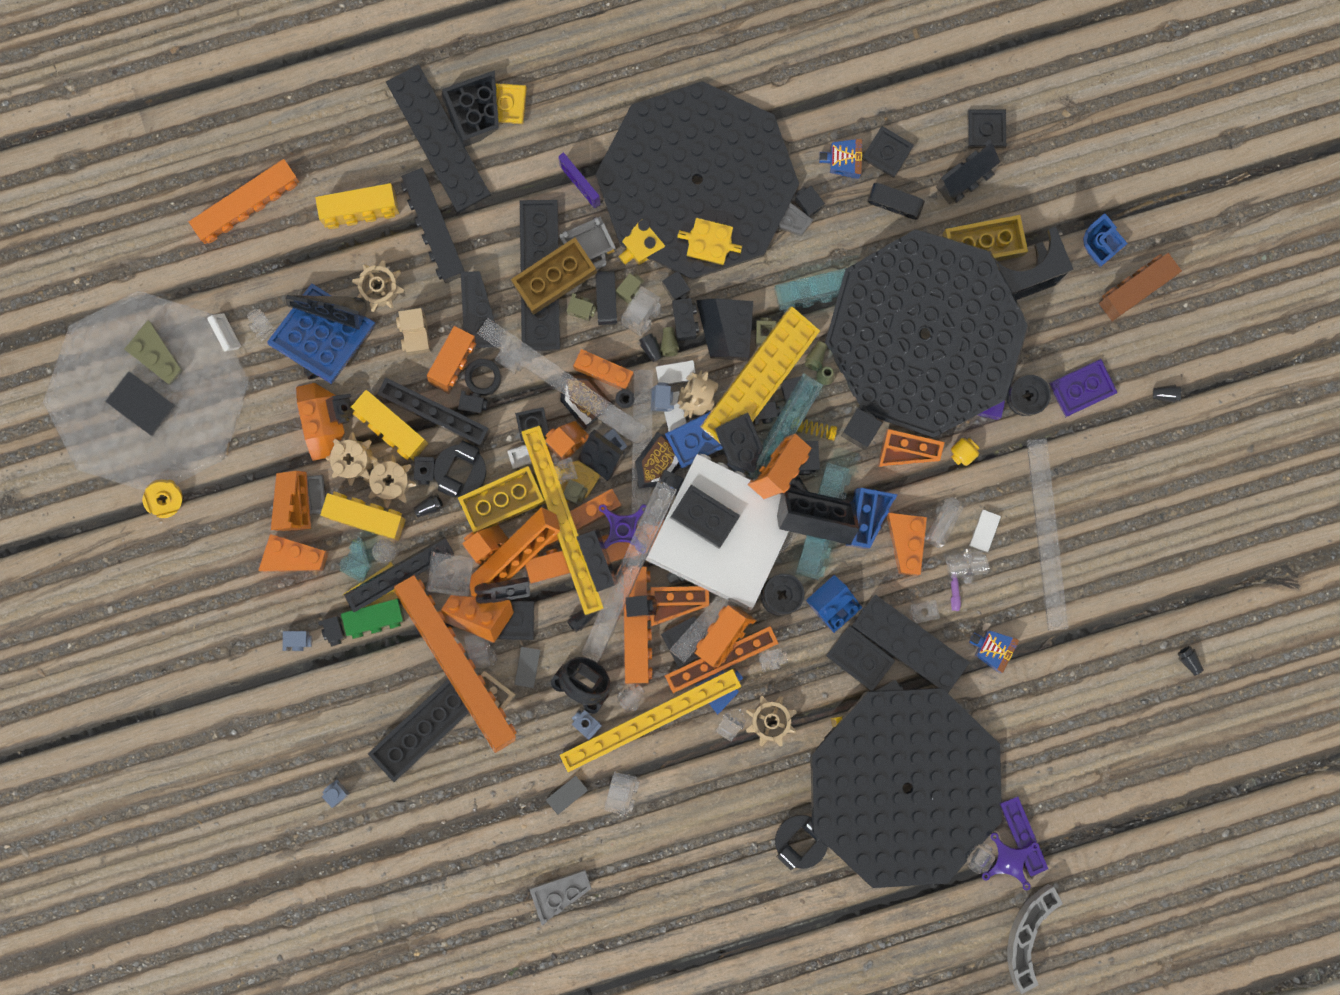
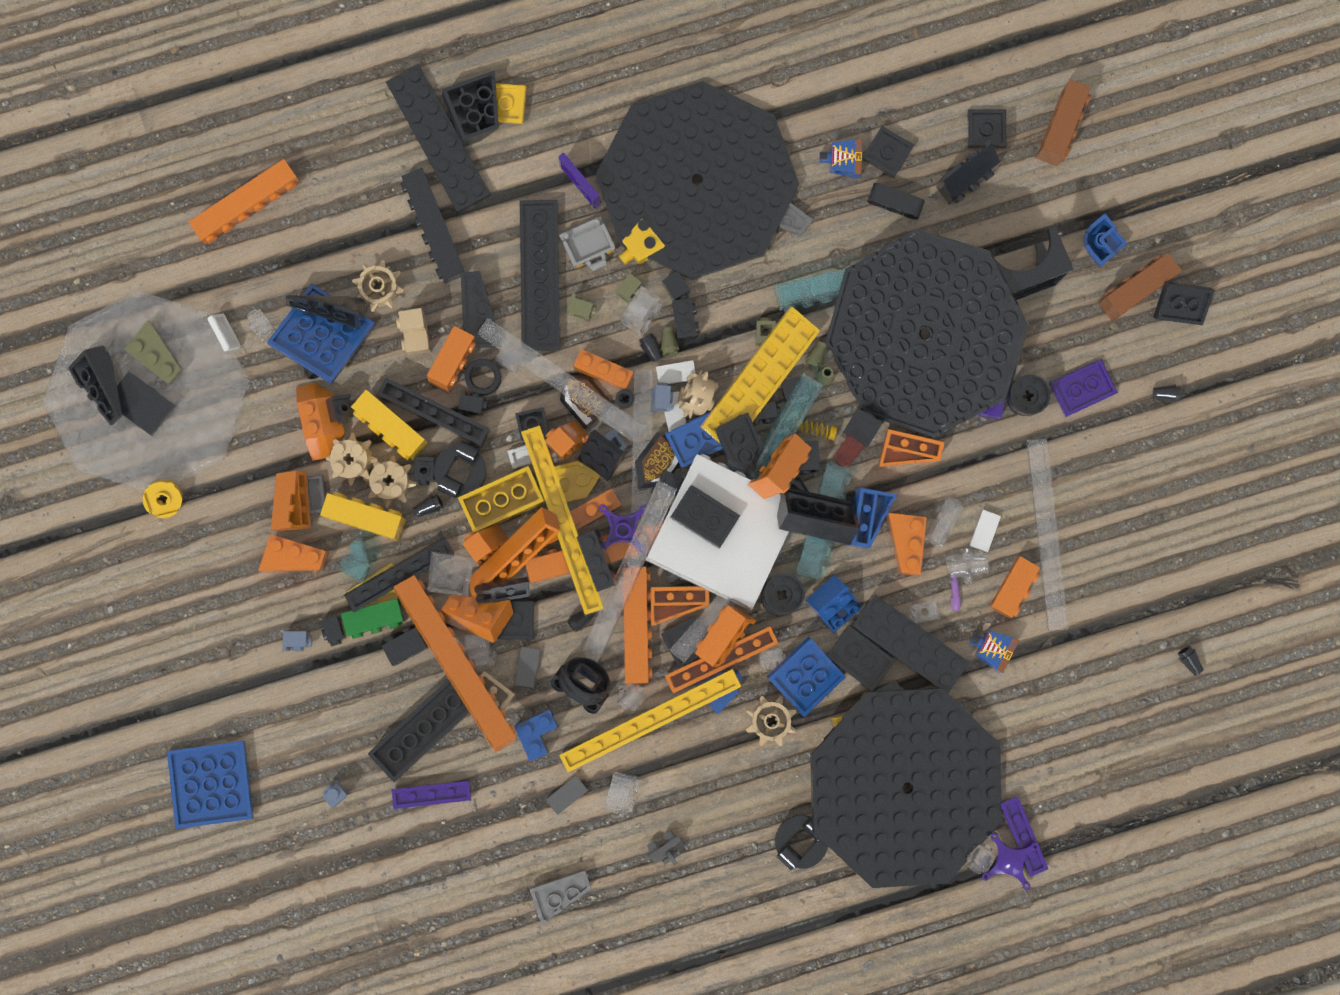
yellow brick [315,183,400,229] -> none
clear head [372,539,398,564] -> none
pearl gold brick [511,238,597,315] -> none
clear brick [553,457,578,484] -> none
olive brick [564,479,588,506] -> none
sand blue brick [572,710,602,740] -> none
black beam [595,270,617,326] -> none
black brick [625,595,657,617] -> none
yellow plate [678,218,742,265] -> none
black wedge [696,298,754,361] -> none
clear tile [715,709,745,742] -> none
black brick [795,186,825,218] -> none
yellow brick [943,215,1028,261] -> none
yellow head [951,437,979,466] -> none
light grey brick [1007,884,1063,994] -> none
none -> black wedge [68,345,122,426]
none -> blue plate [167,741,254,829]
none -> black brick [382,626,428,666]
none -> dark purple plate [391,781,472,809]
none -> blue brick [514,709,558,762]
none -> dark grey hips [647,830,684,865]
none -> blue plate [766,636,846,717]
none -> clear red brick [832,435,865,469]
none -> orange brick [989,556,1040,618]
none -> dark orange brick [1036,79,1091,166]
none -> black tile [1153,281,1215,326]

